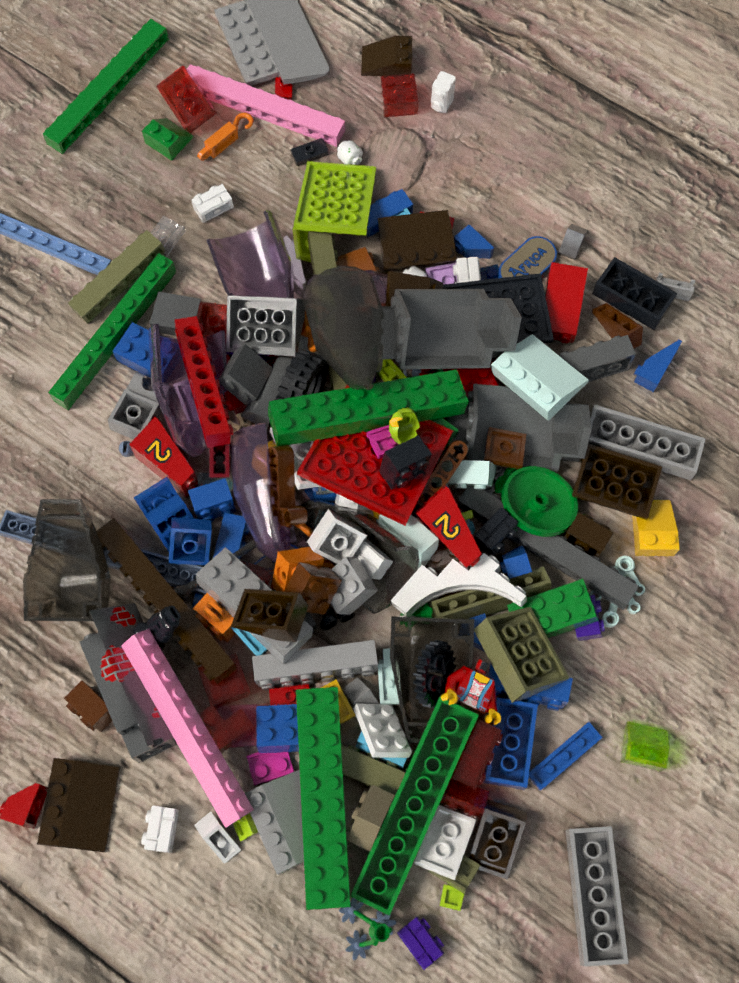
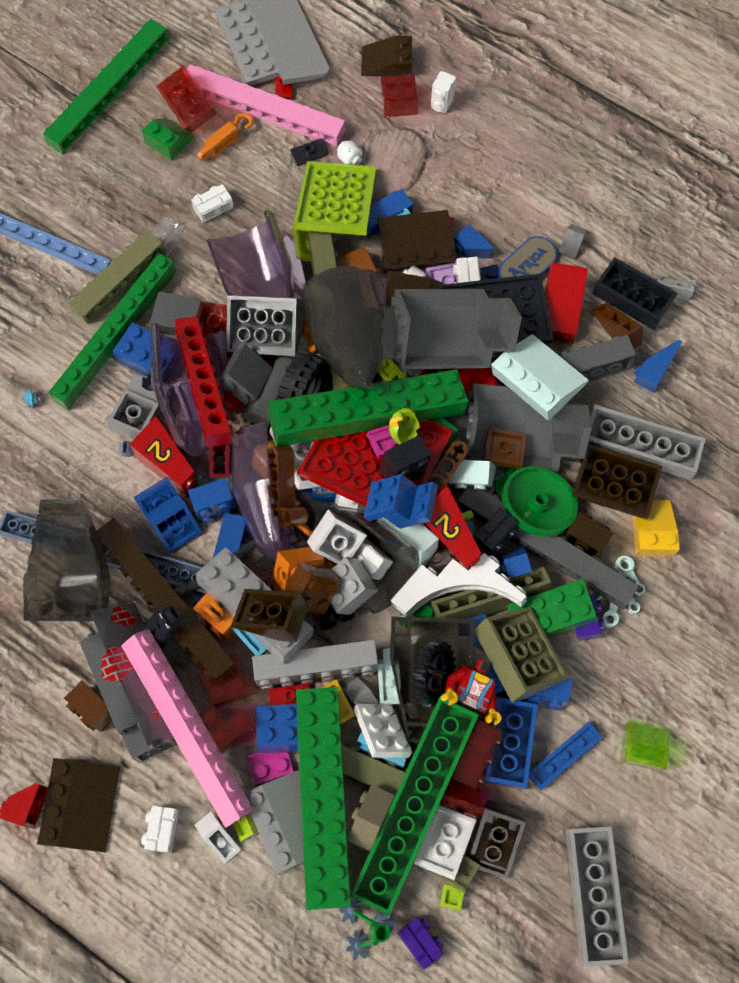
blue brick [169,517,212,565] -> none
none -> medium azure plate [24,389,37,407]
none -> blue bracket [364,474,438,529]

